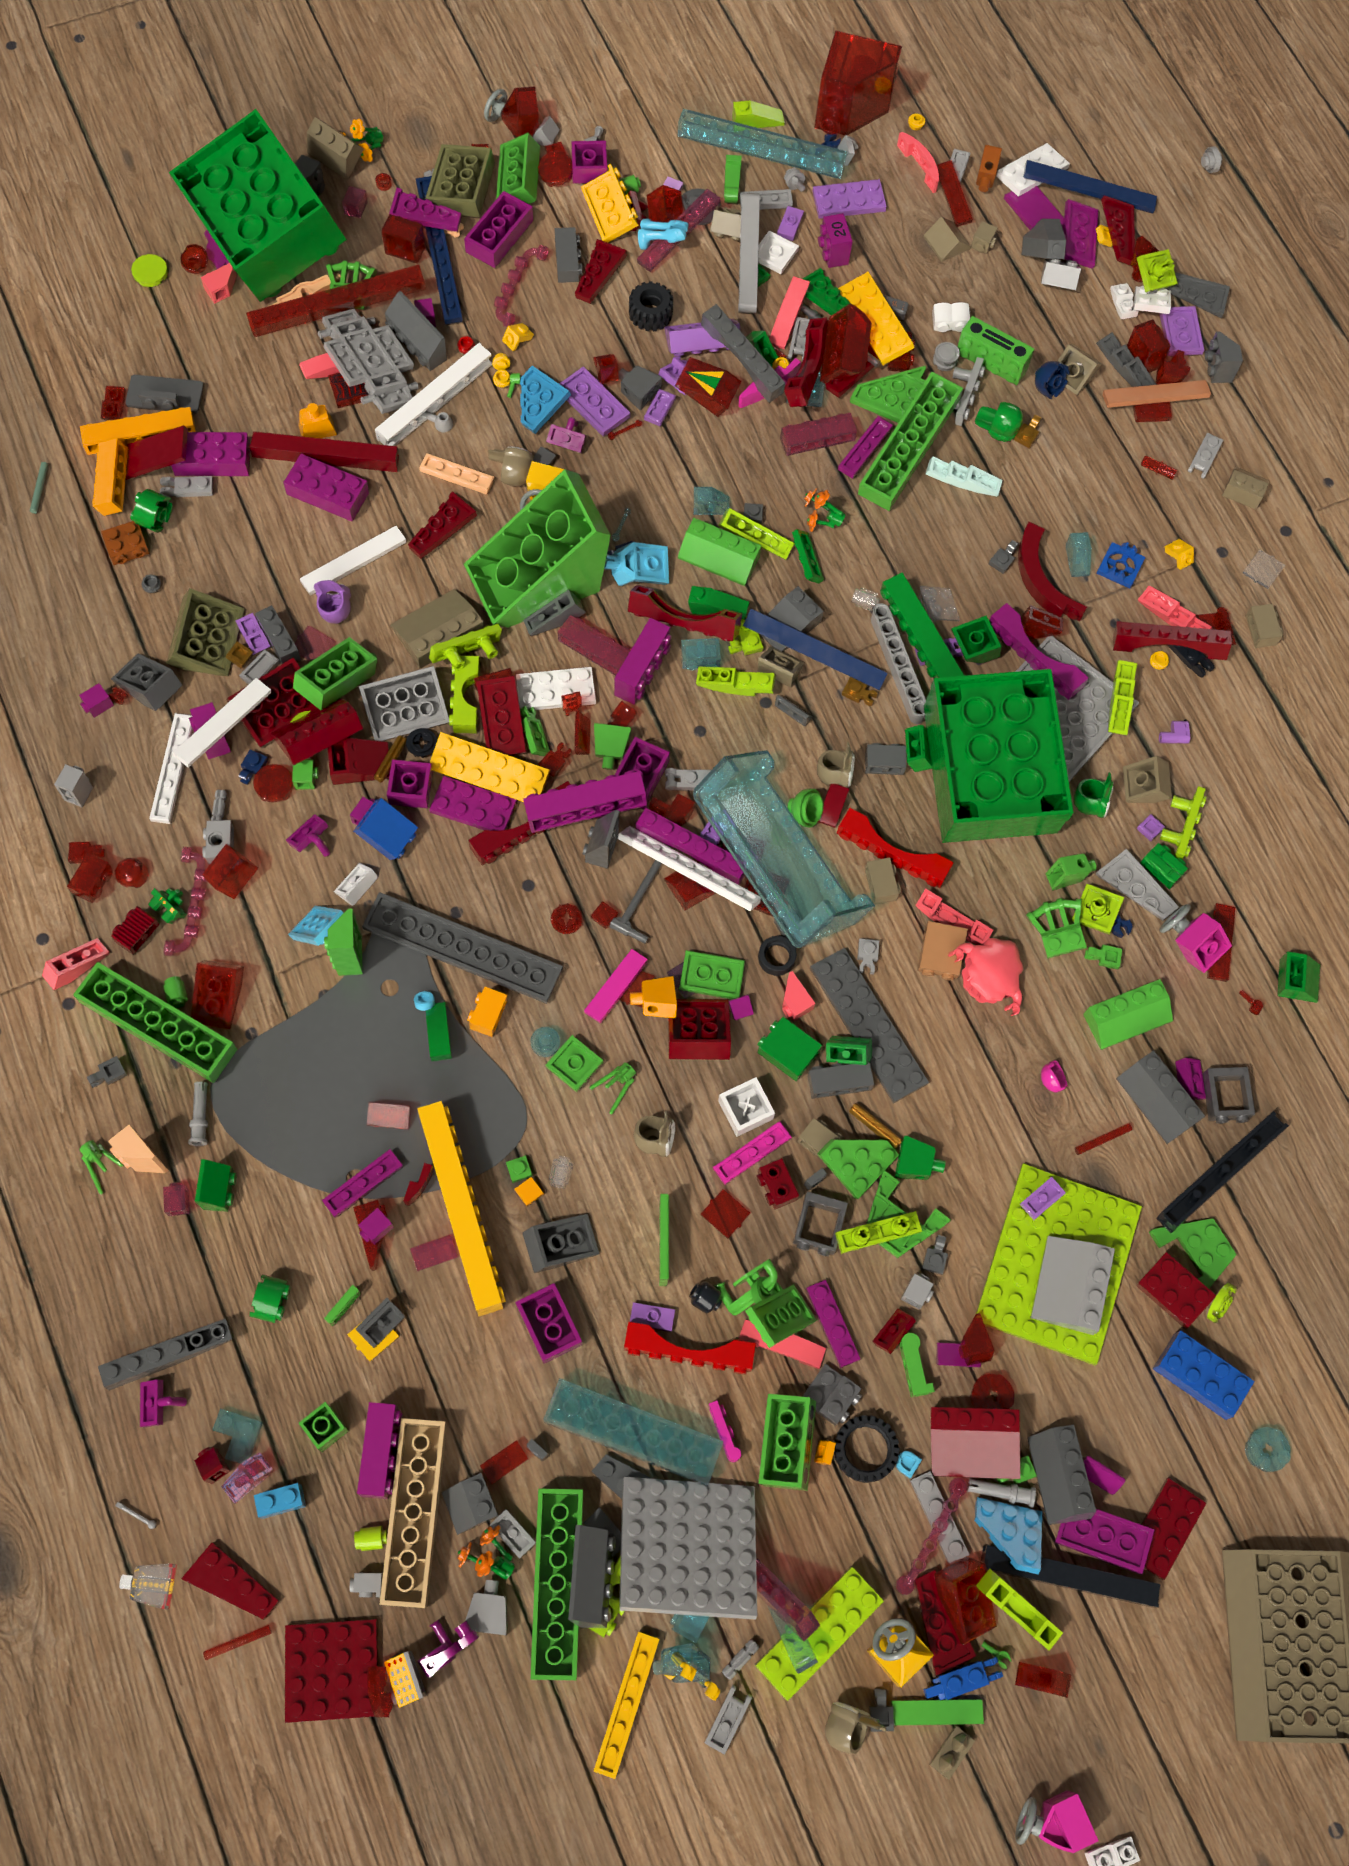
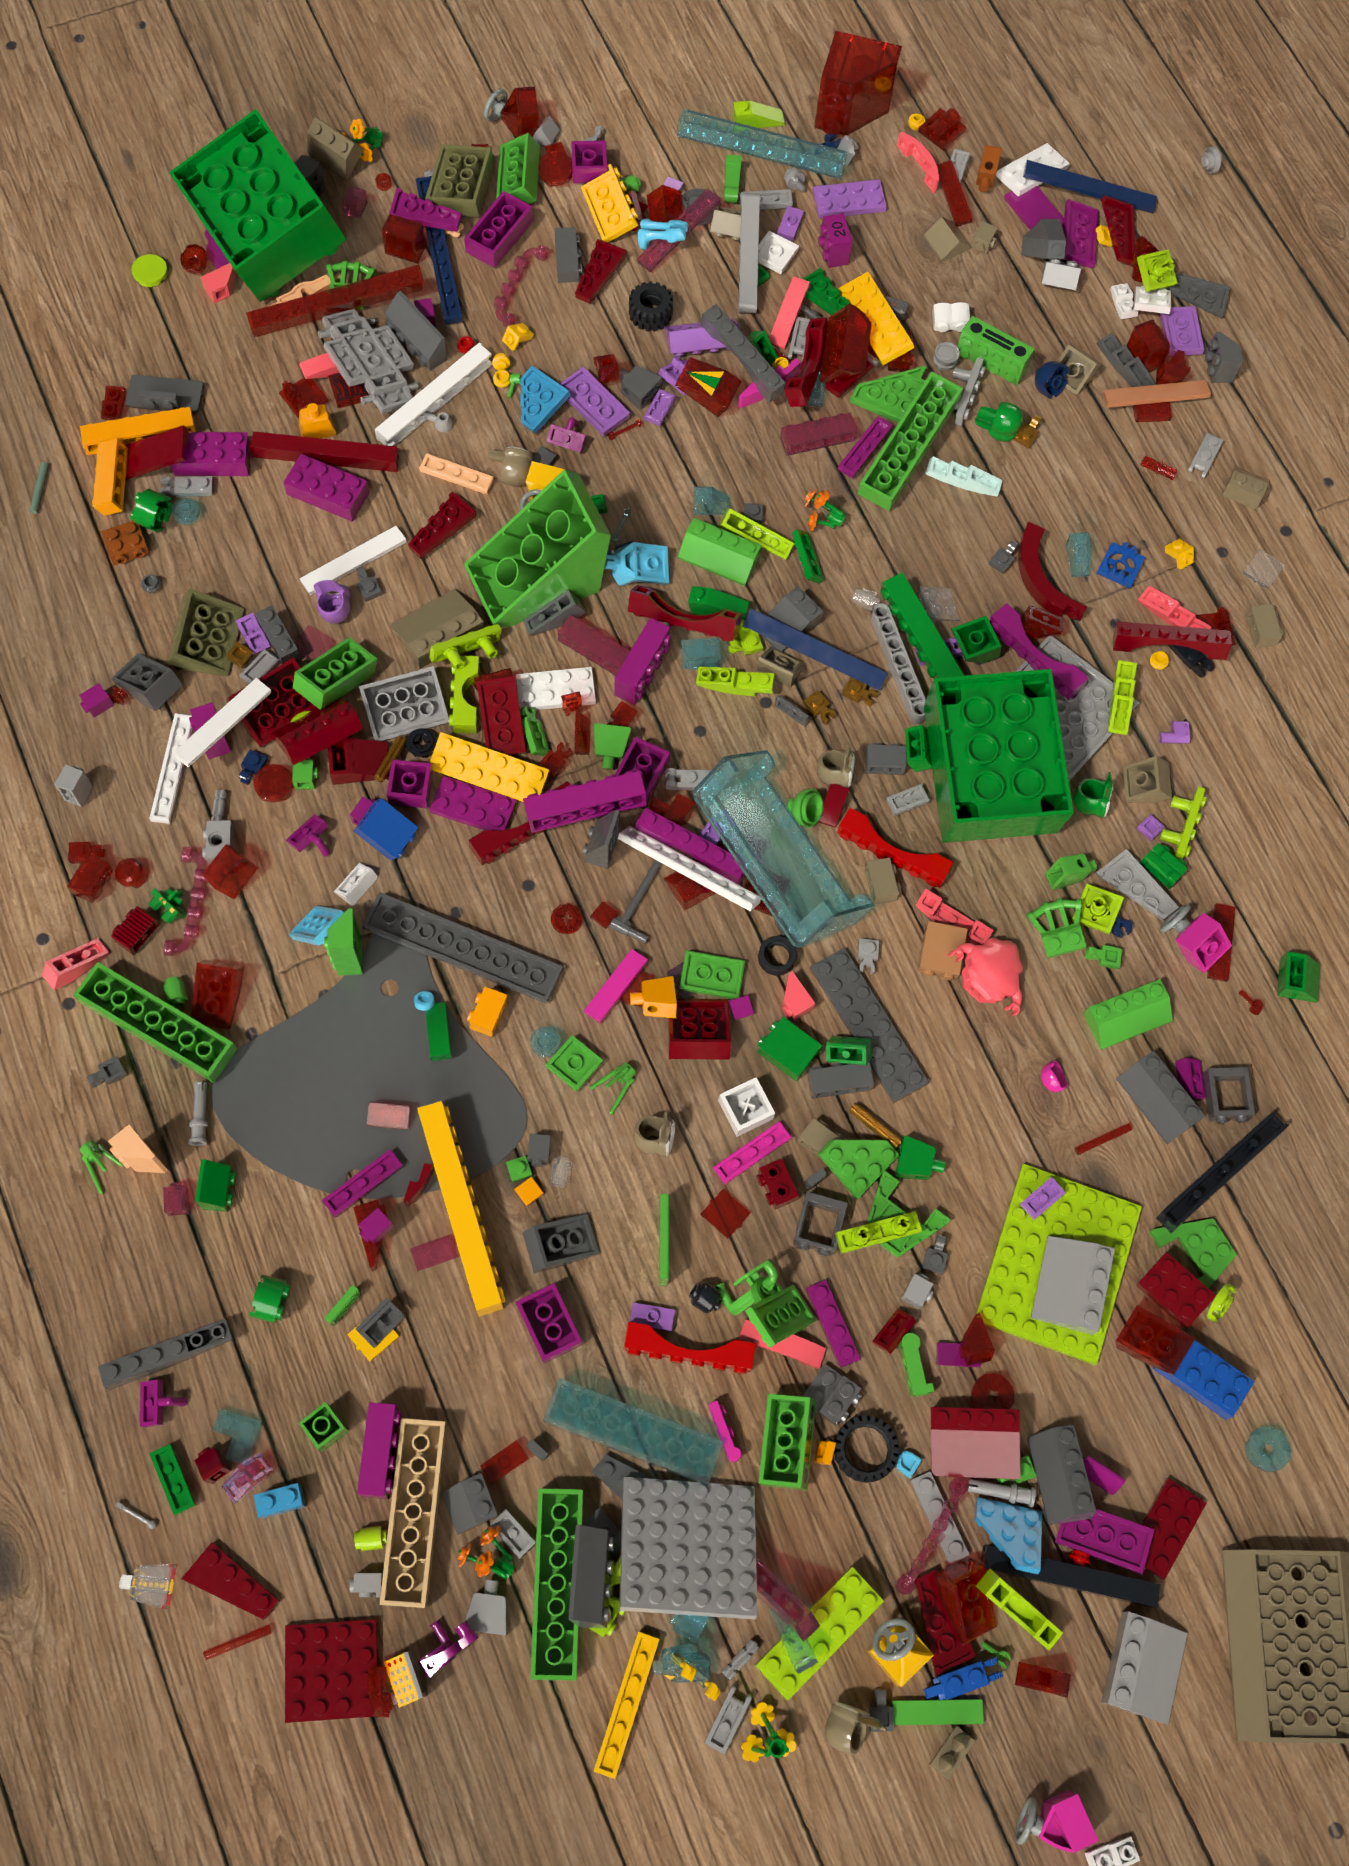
none -> green plate [149,1444,196,1516]
none -> clear light blue plate [171,498,200,525]
none -> clear red hinge [279,378,329,418]
none -> dark grey plate [356,566,382,602]
none -> dark grey brick [527,1134,551,1167]
none -> green tile [591,494,607,514]
none -> yellow plant [741,1701,796,1763]
none -> pearl gold plate [803,690,836,725]
none -> light grey plate [886,784,930,816]
none -> clear red plate [918,108,966,151]
none -> red plate [1068,1549,1091,1567]
none -> light grey slope [1101,1611,1188,1725]
none -> clear red slope [1116,1305,1195,1376]

